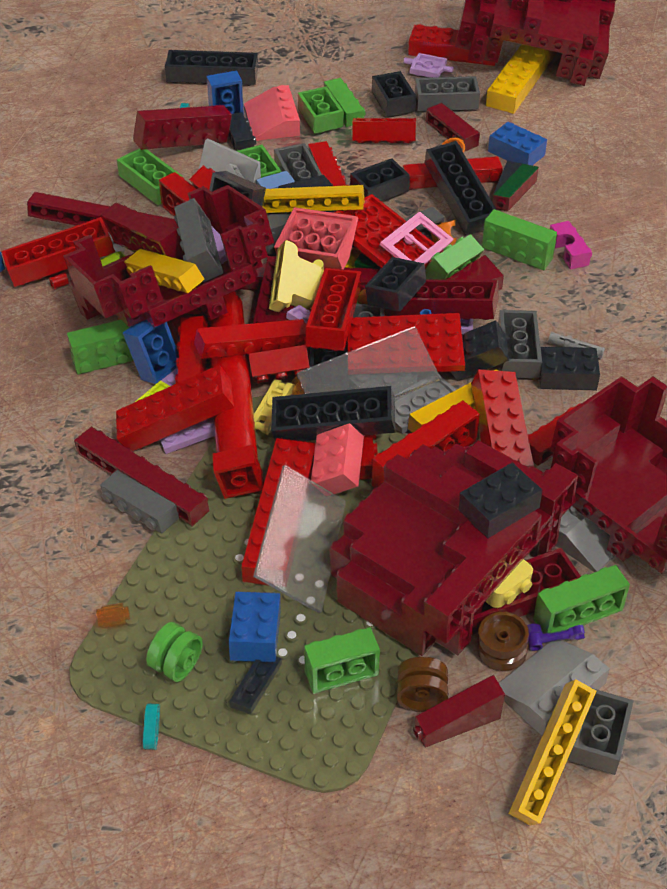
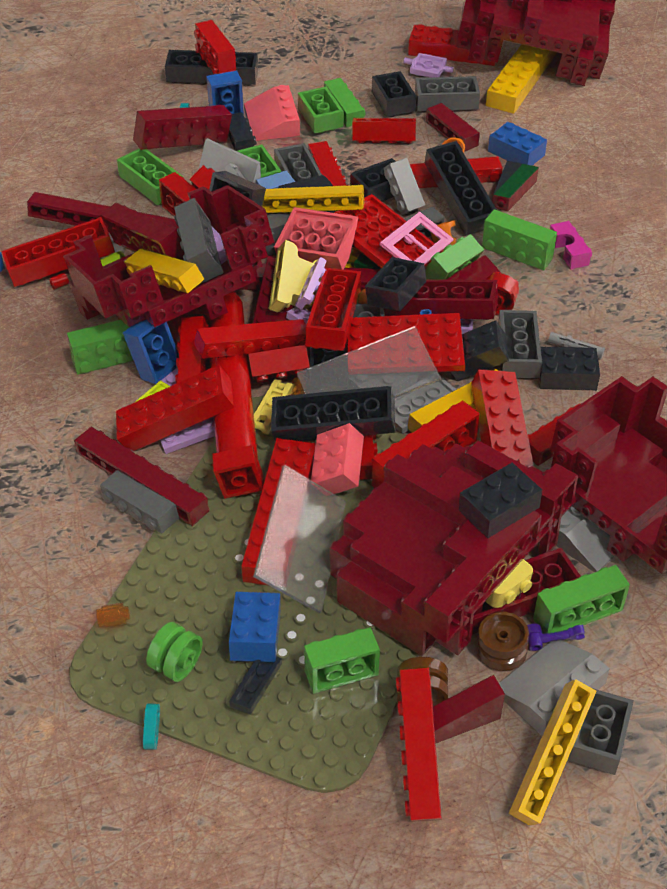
none -> red brick [194,20,236,74]
none -> lavender plate [295,257,327,309]
none -> light grey brick [384,158,425,215]
none -> red brick [396,668,442,822]
none -> red brick [486,272,519,315]

